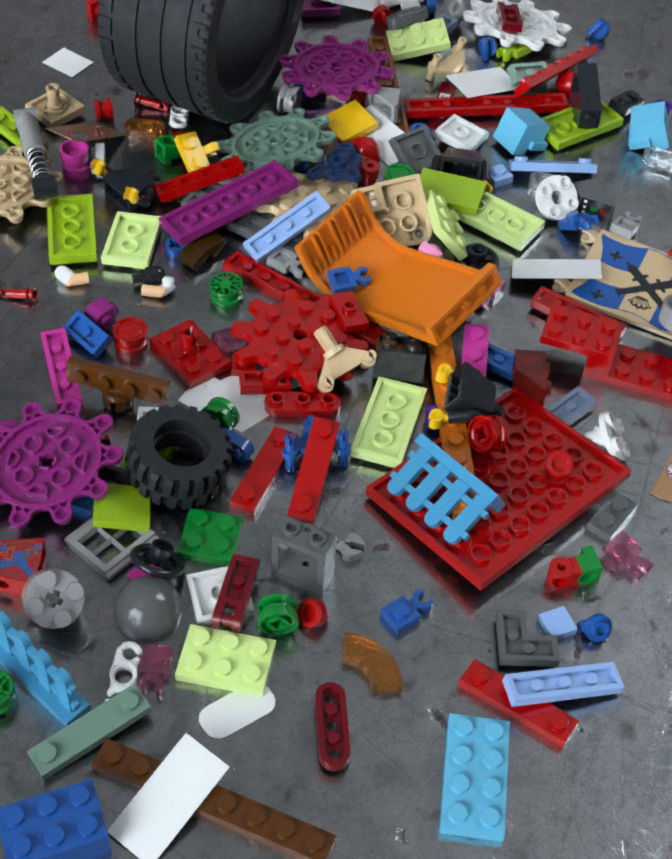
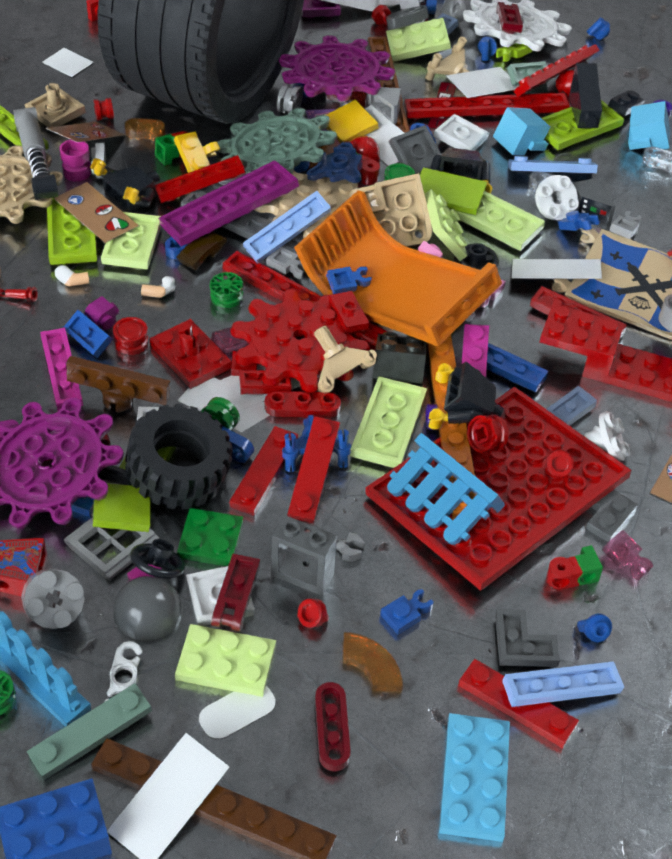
black cylinder [132,266,166,285] -> none
red piece [134,93,170,112] -> none
clear pink plate [139,644,174,697] -> none
white piece [169,105,190,129] -> none
green wheel [257,593,299,635] -> none
light blue plate [490,164,514,188] -> none
clear red slope [512,349,551,406] -> none
light blue tile [537,606,578,641] -> none
none -> medium nougat sticker [54,182,139,243]

